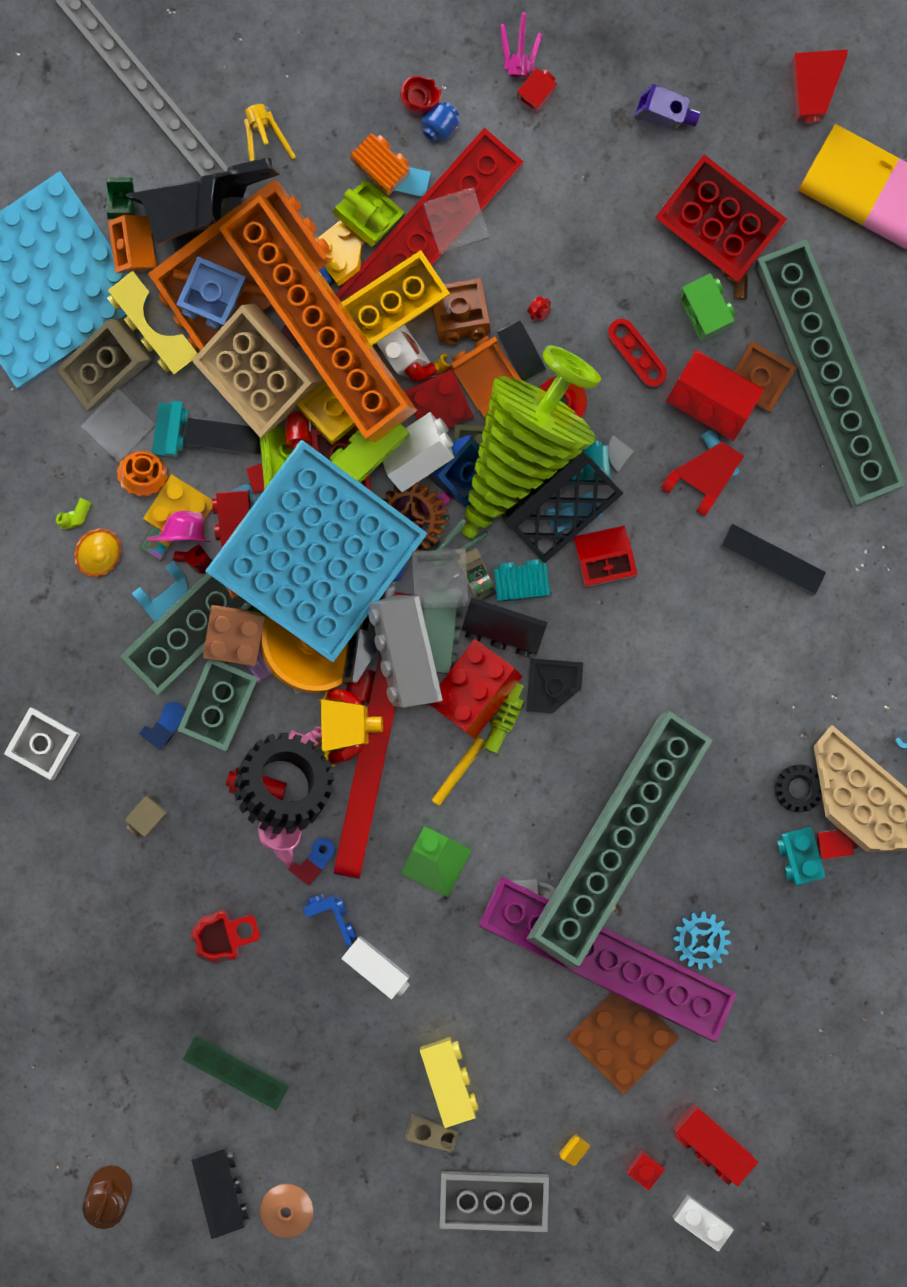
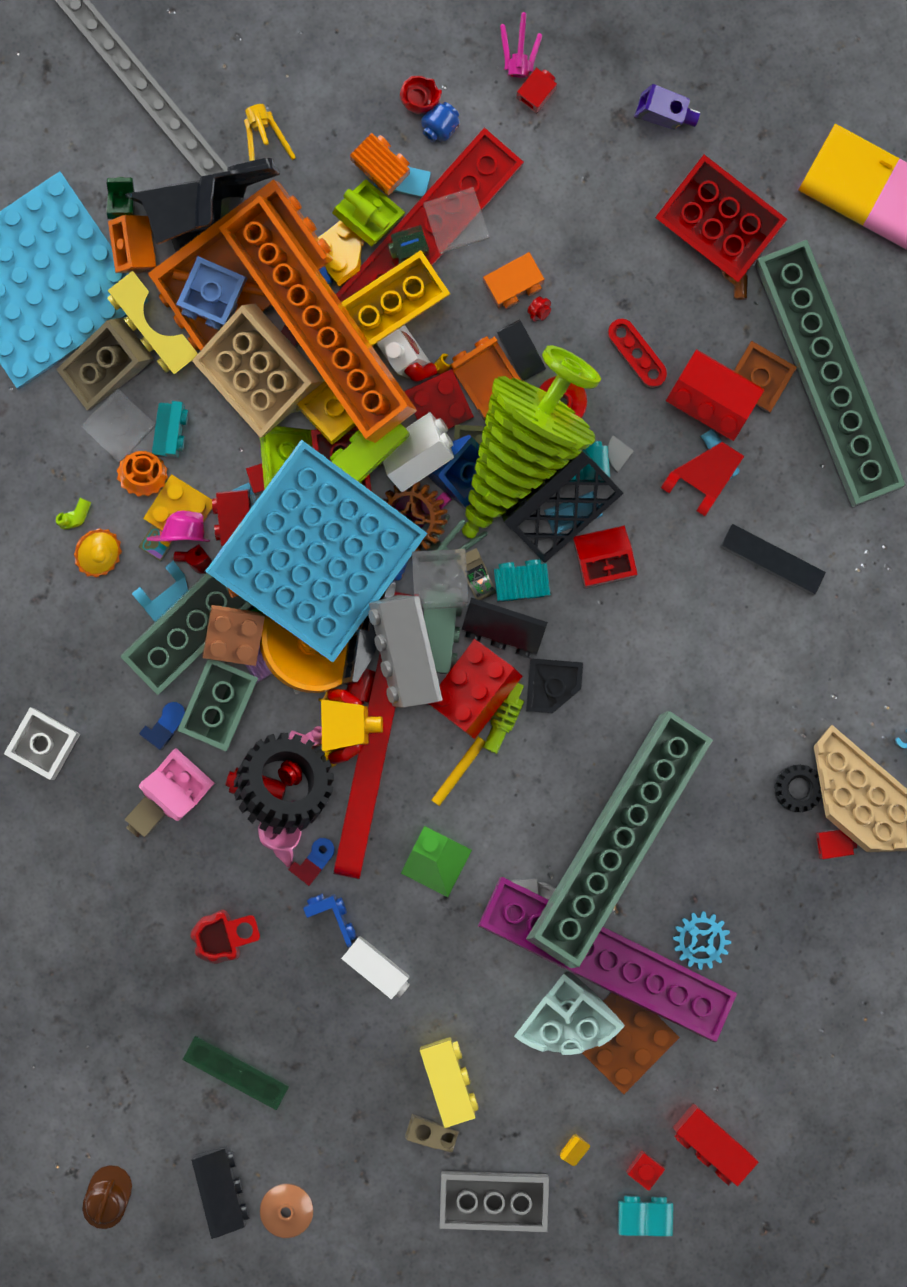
black slope [185,418,262,457] -> none
red brick [285,412,313,452] -> none
dark orange plate [432,278,491,345] -> none
white brick [672,1194,734,1252] -> none
bright green brick [679,273,736,343] -> none
teal bracket [777,826,826,886] -> none
red slope [792,49,848,124] -> none
none -> bright pink bracket [139,748,215,821]
none -> red plate [278,760,302,786]
none -> clear green brick [387,225,429,264]
none -> orange brick [483,252,545,309]
none -> light aqua brick [514,971,625,1055]
none -> teal brick [618,1196,673,1236]

